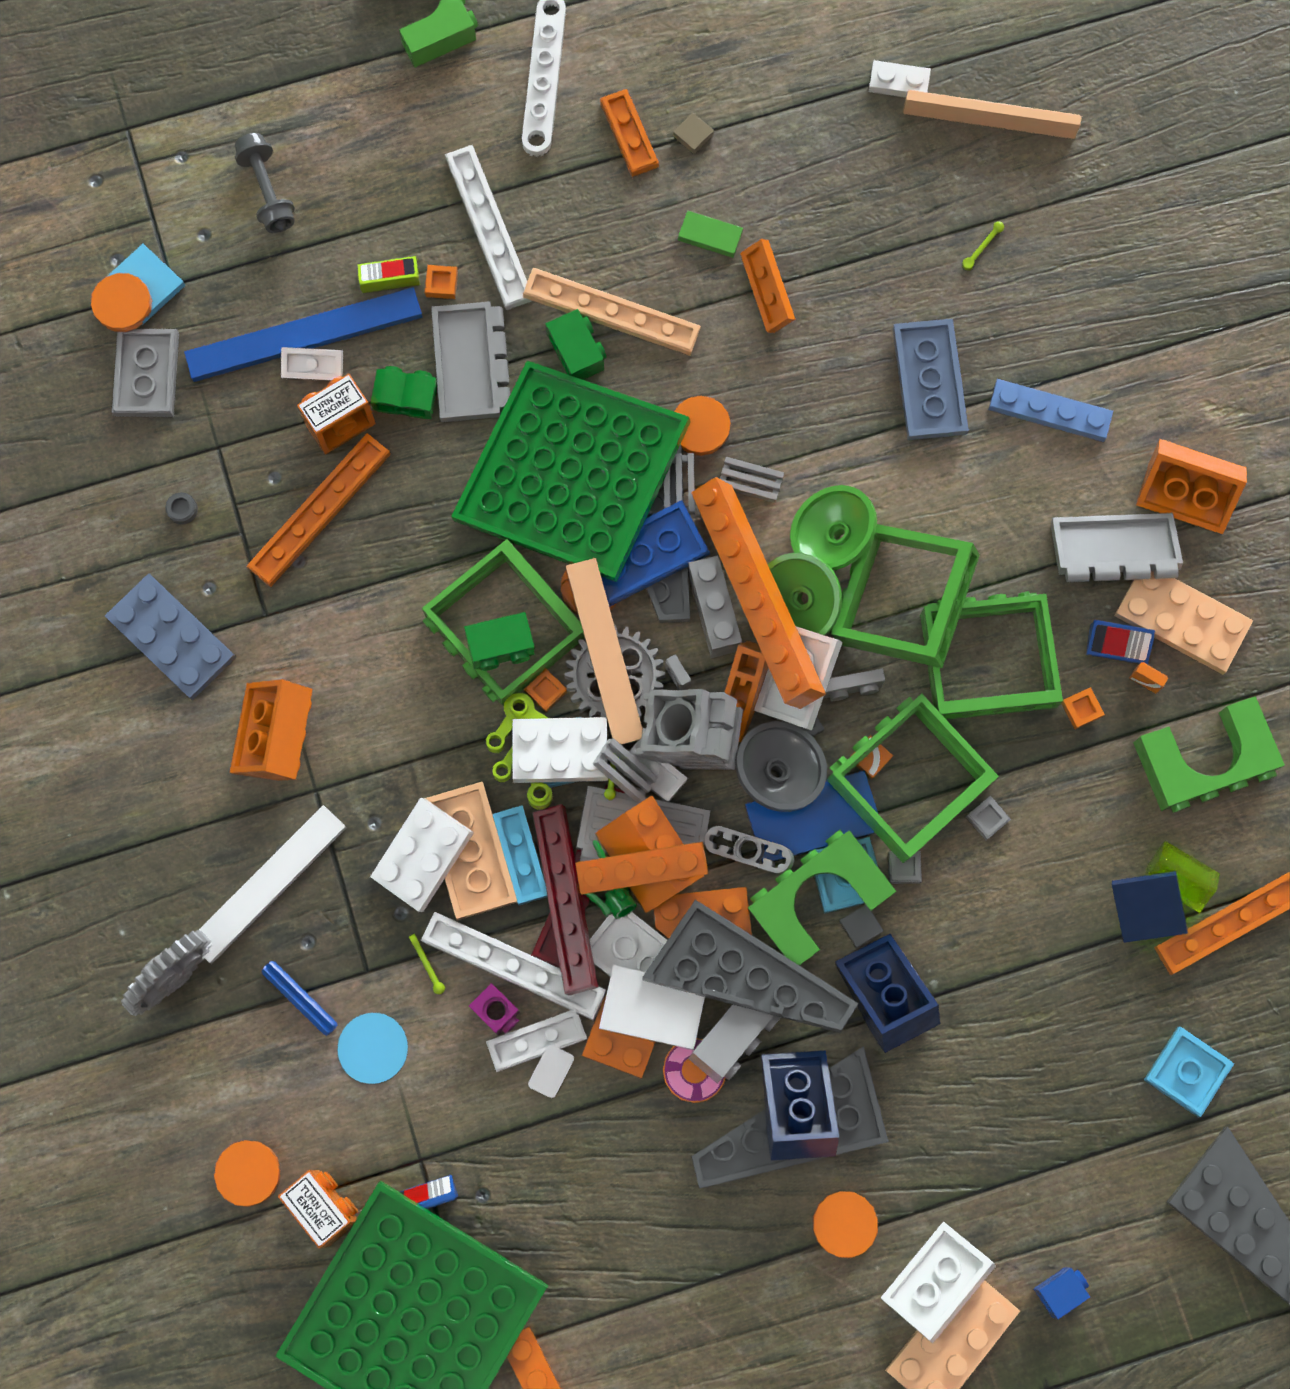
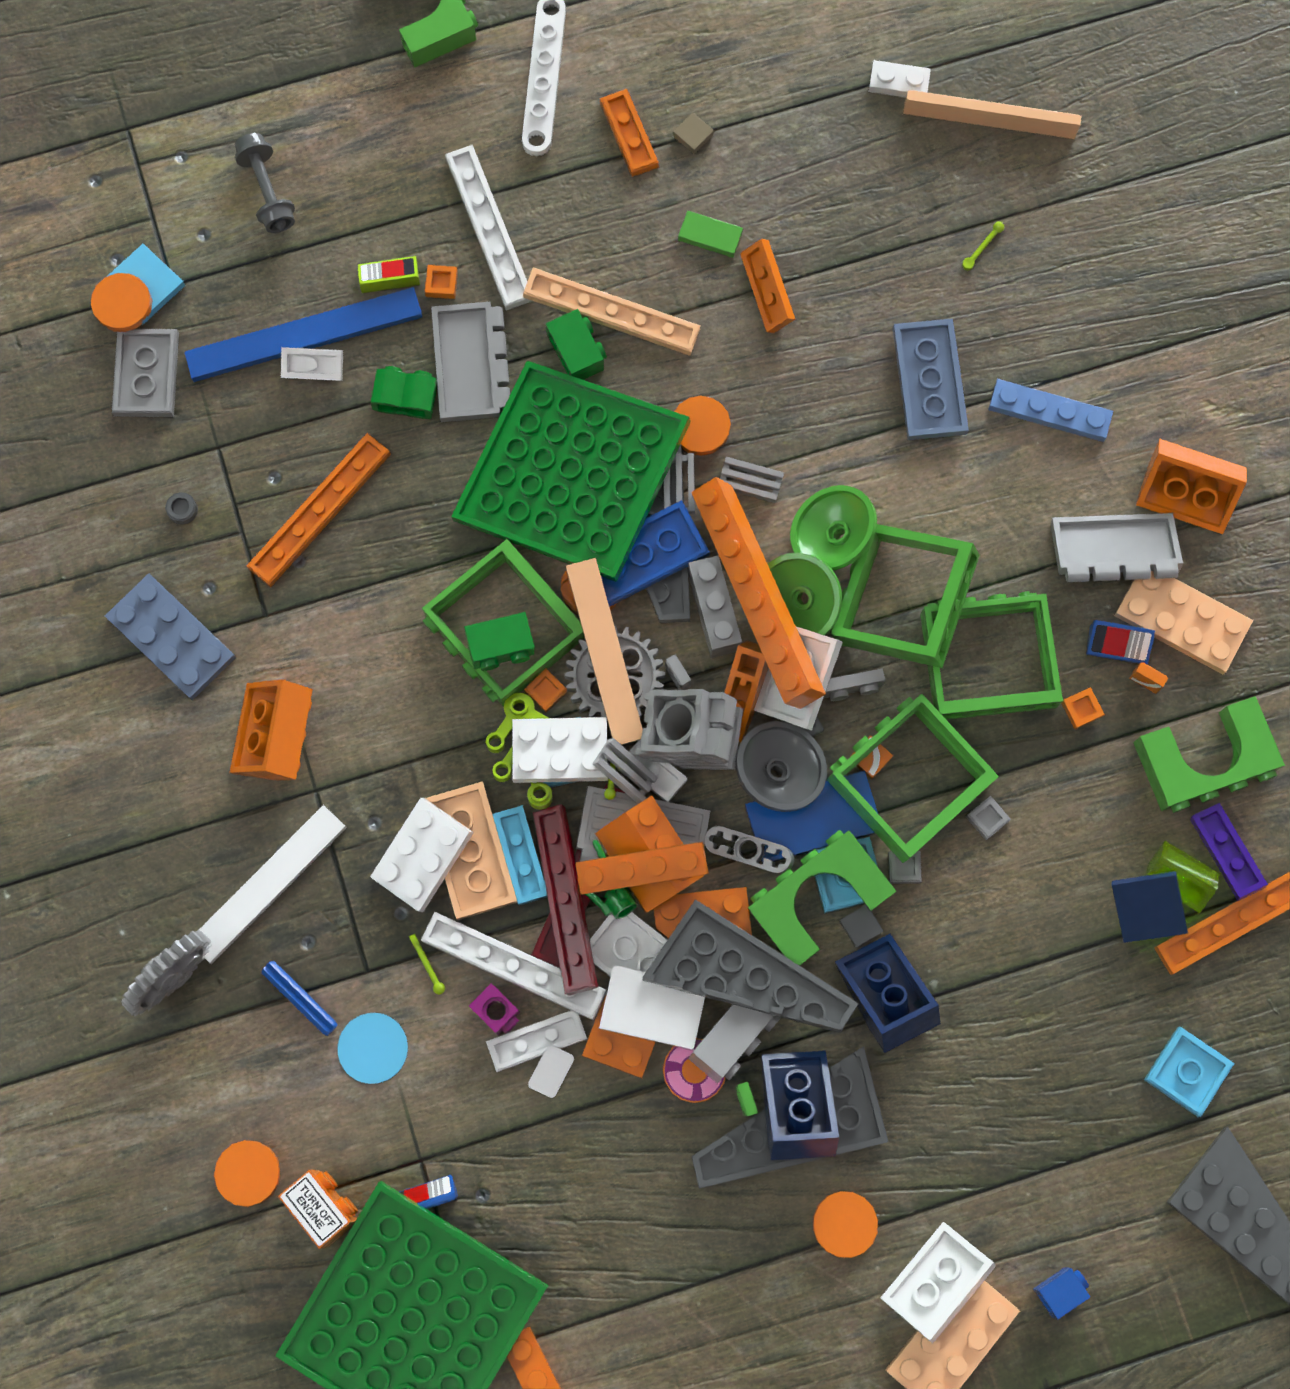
brick [297,374,376,455] -> none
none -> bright green tile [735,1082,758,1117]
none -> dark purple plate [1190,803,1268,901]

